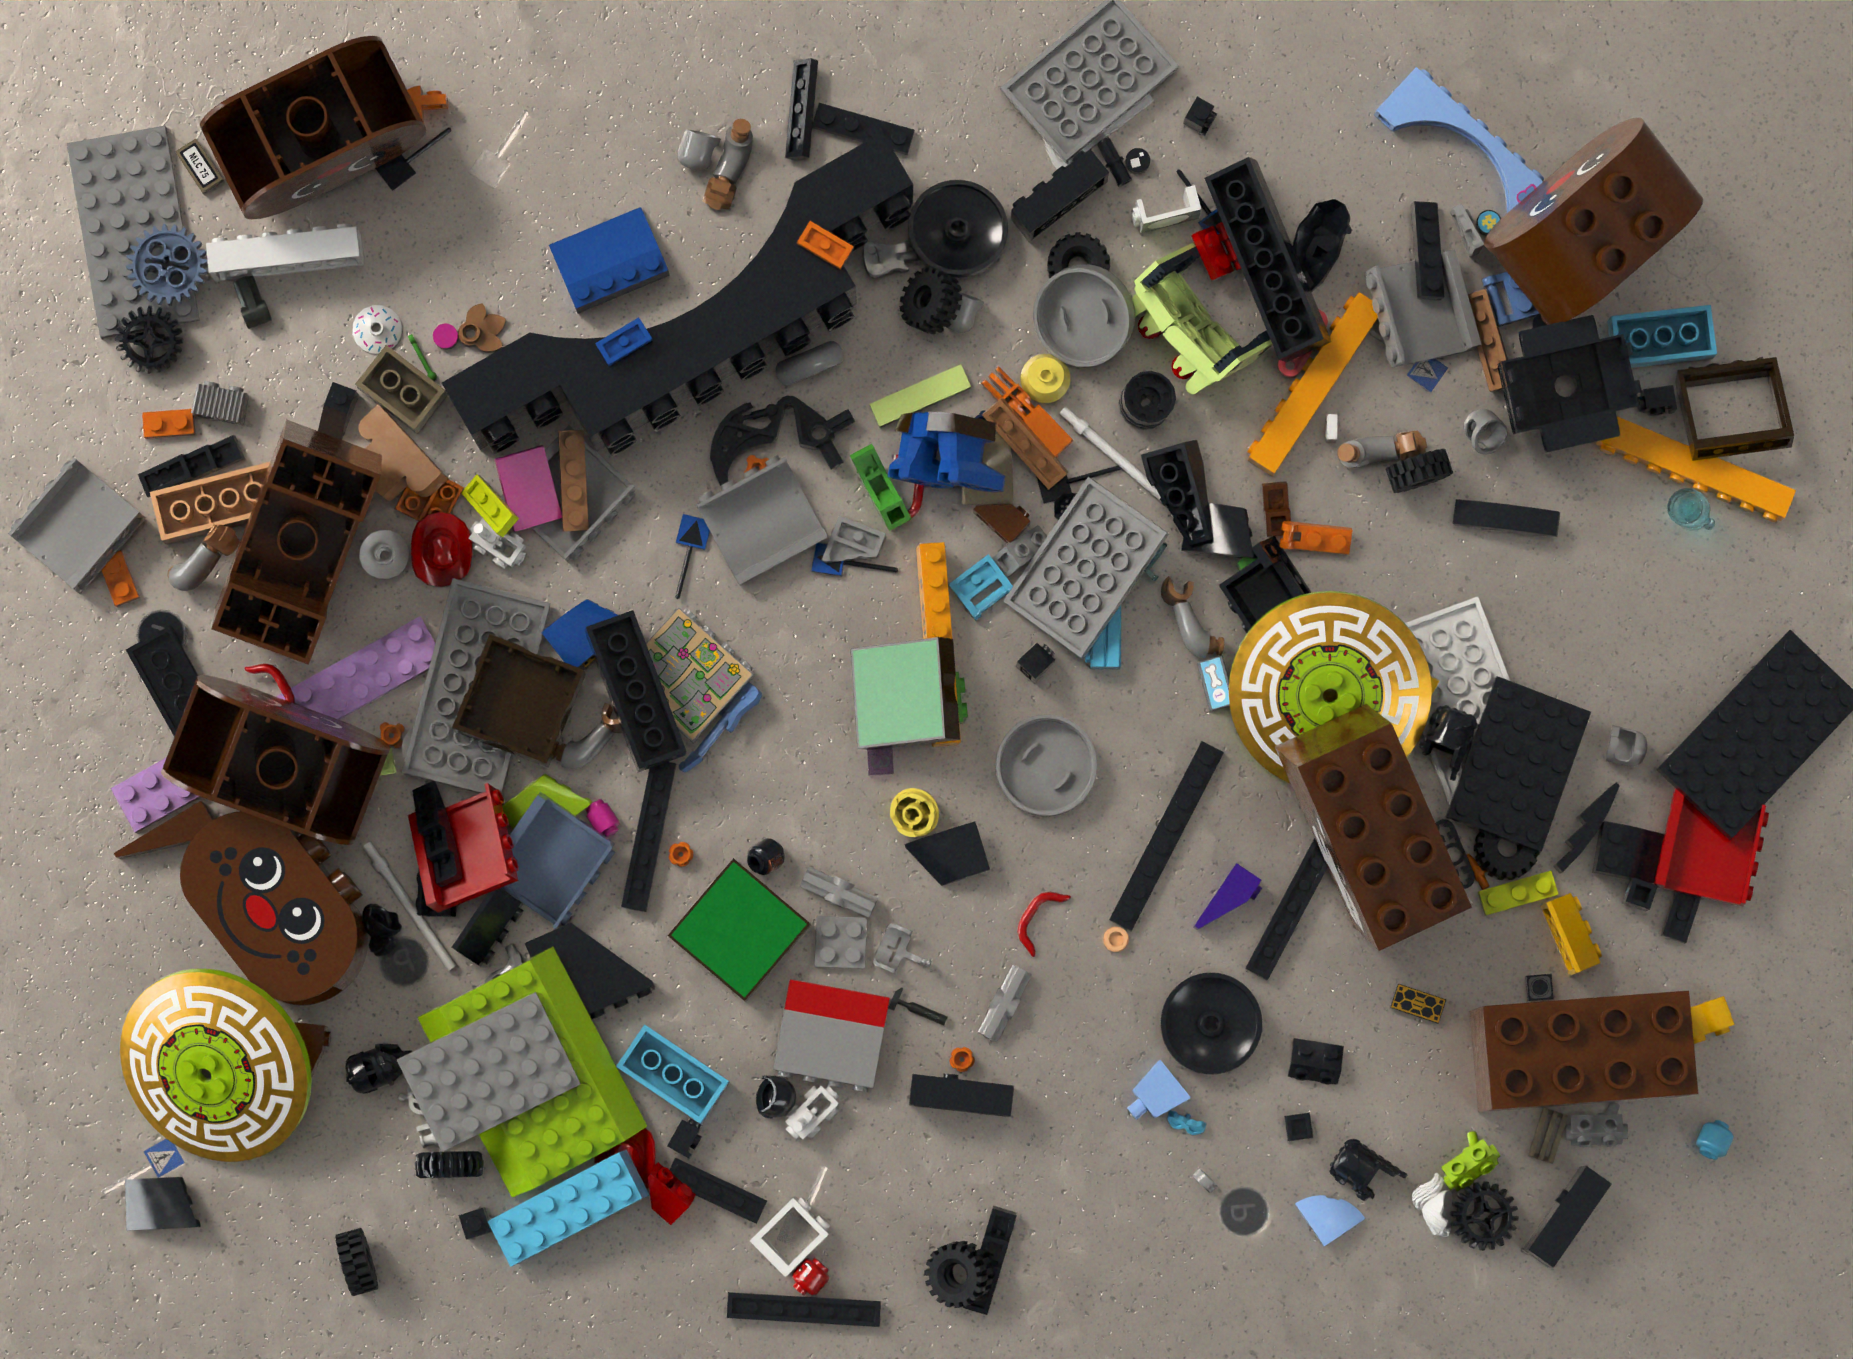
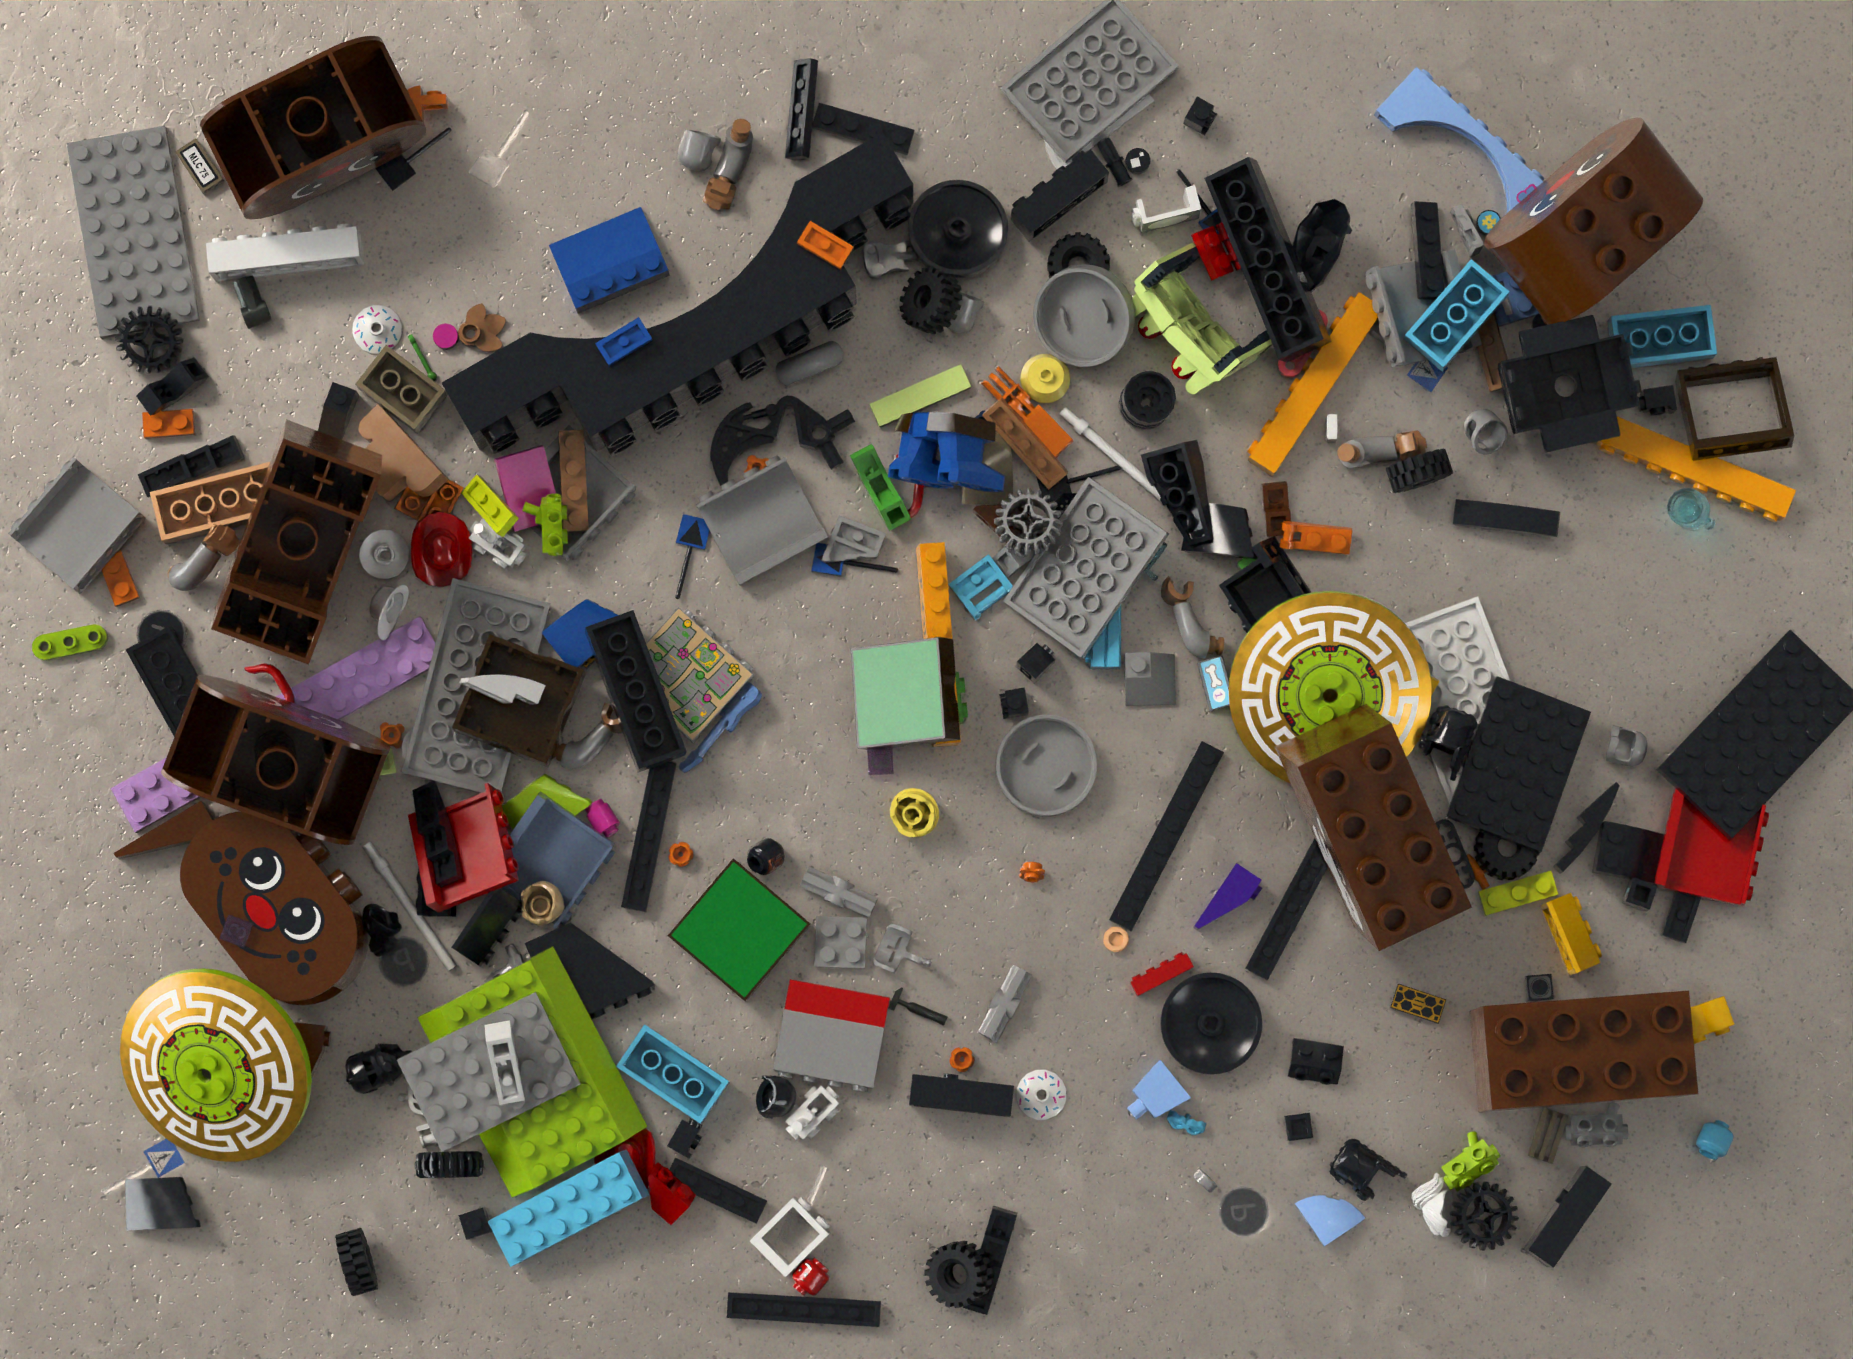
sand blue gear [126,224,208,306] -> none
light grey brick [191,381,249,426] -> none
black slope [904,821,990,886] -> none
red animal [1017,892,1071,957] -> none
none -> lime plate [32,624,108,660]
none -> black brick [136,357,209,416]
none -> clear purple tile [219,915,254,948]
none -> white piece [369,585,409,641]
none -> white slope [460,674,546,704]
none -> white slope [484,1020,525,1105]
none -> tan hair [521,881,564,926]
none -> lime brick [522,494,568,556]
none -> light grey gear [994,488,1062,556]
none -> black brick [999,687,1029,719]
none -> white dish [1016,1070,1066,1120]
none -> orange plate [1019,862,1045,882]
none -> light grey slope [1124,652,1176,706]
none -> red piece [1130,952,1194,996]
none -> medium azure brick [1404,259,1510,371]

